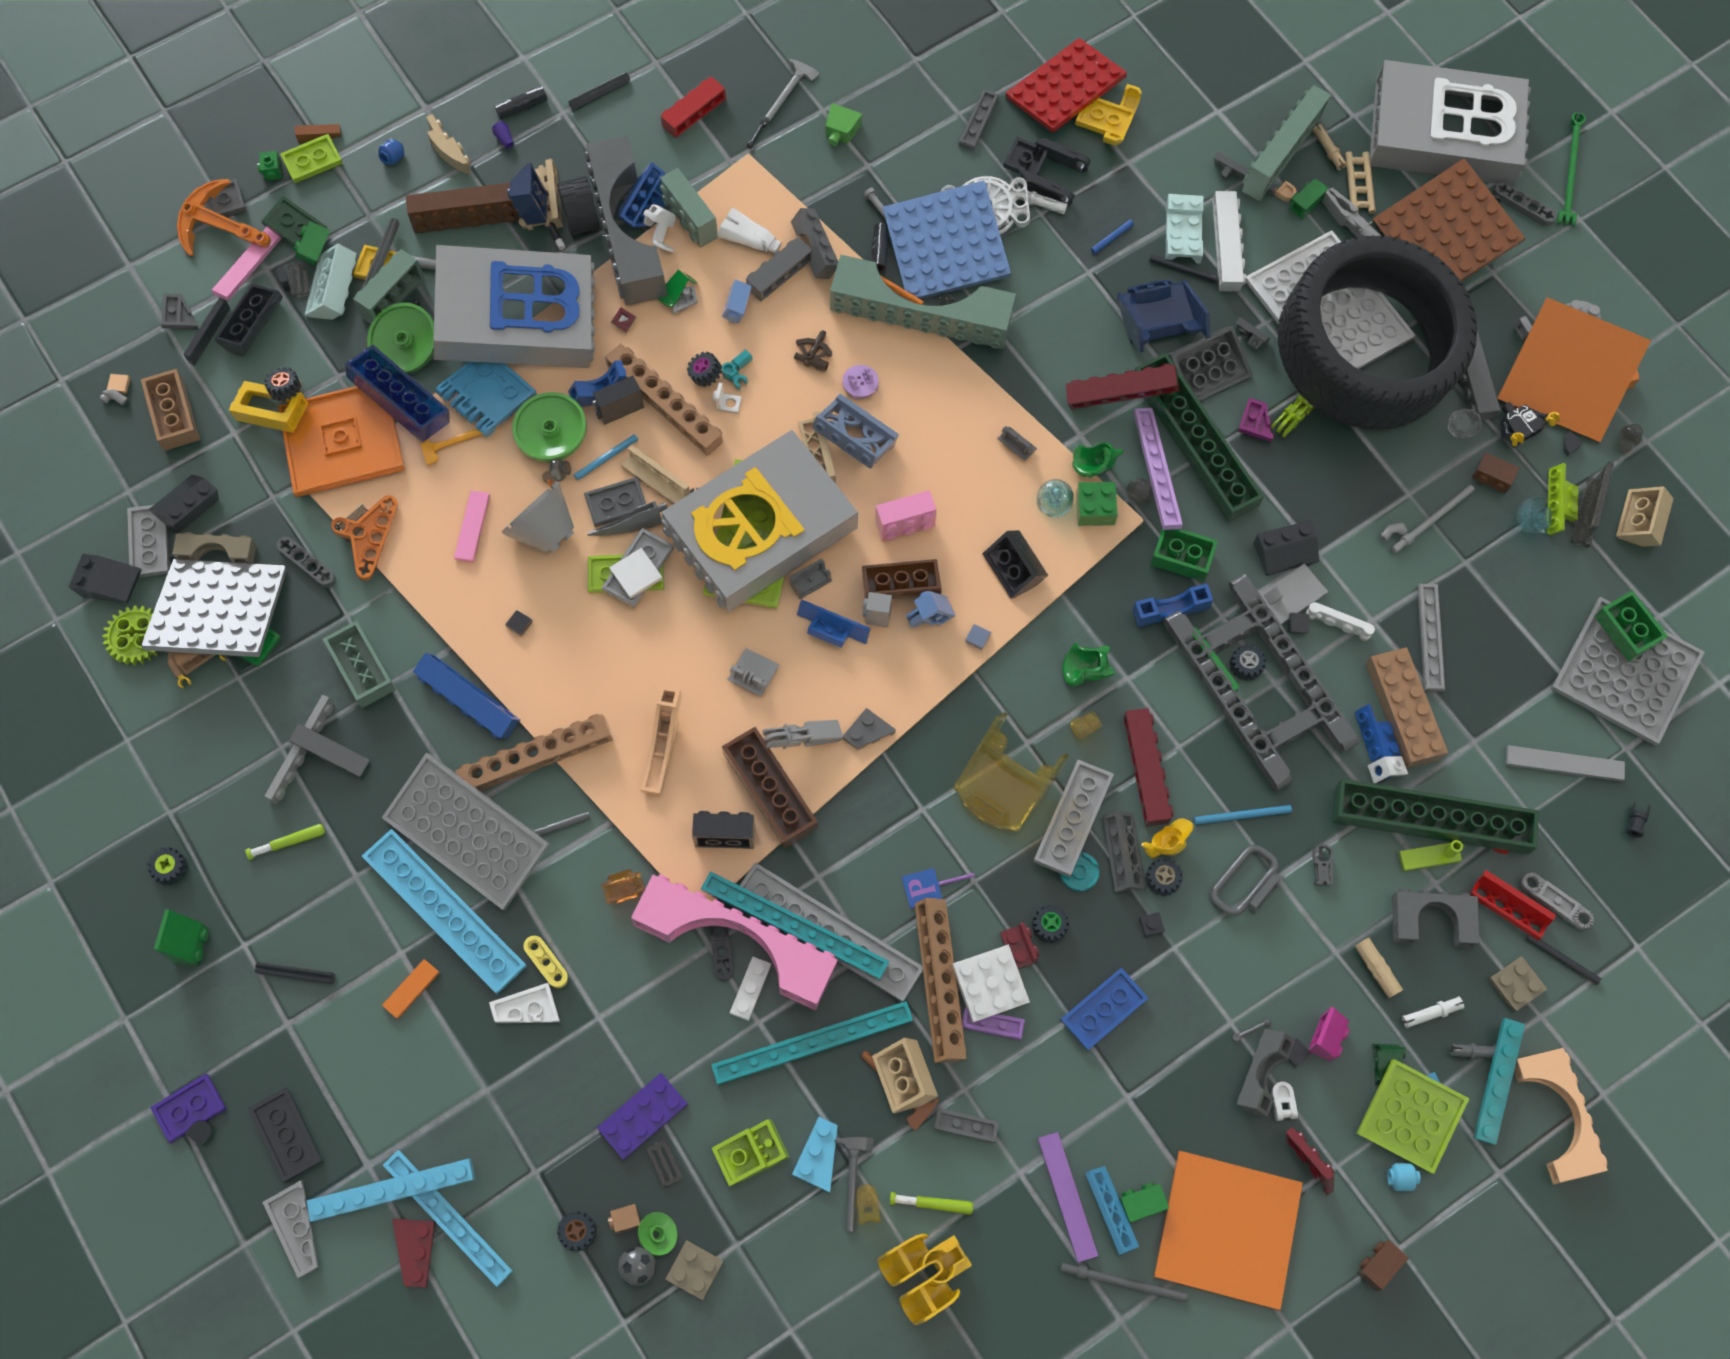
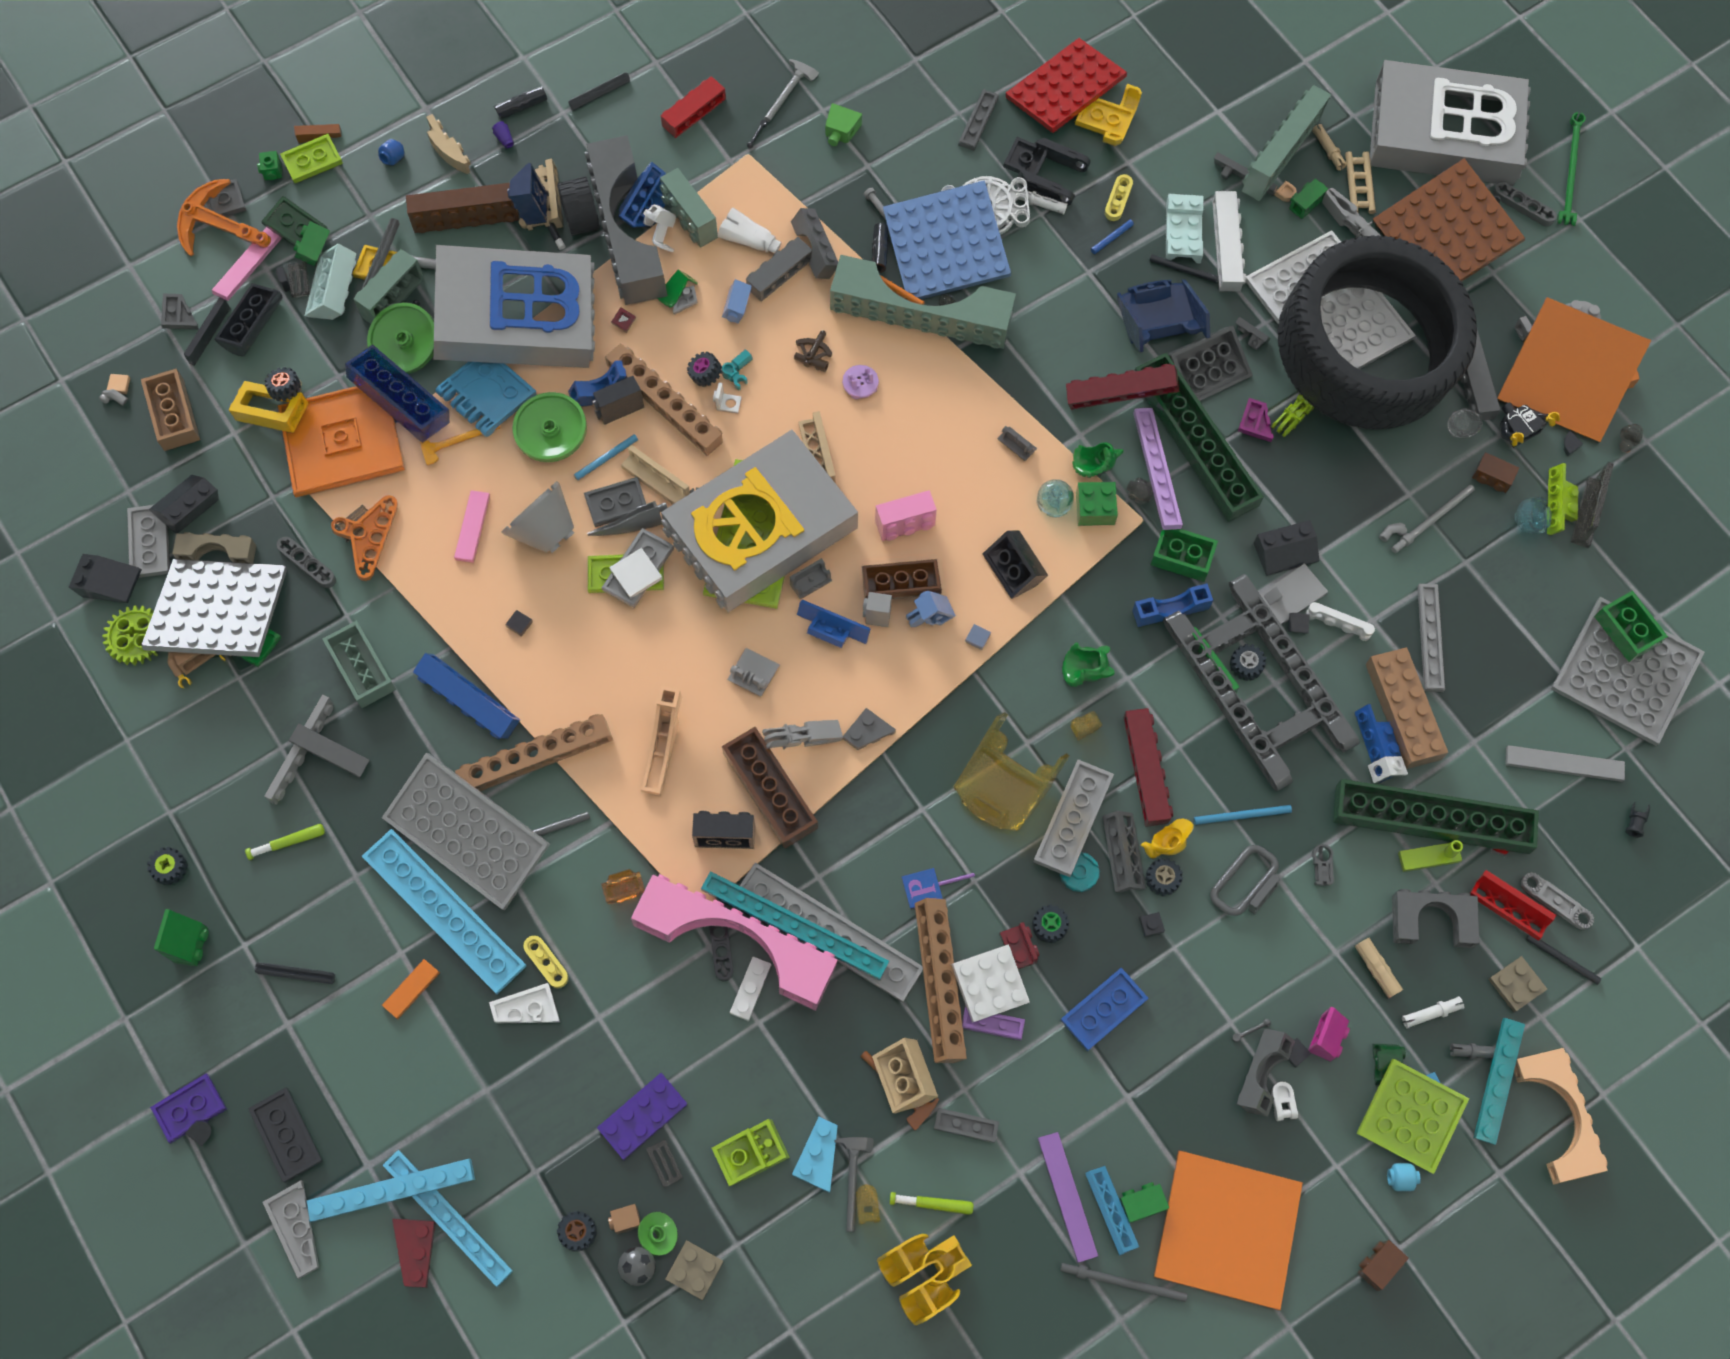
clear smoke animal [542,458,571,485] -> none
teal plate [711,1001,913,1085] -> none
sand blue fence [812,393,899,469] -> none
dark red wing [1286,1127,1335,1196] -> none
tan slope [1616,487,1674,547] -> none
none -> light yellow plate [1105,174,1133,221]

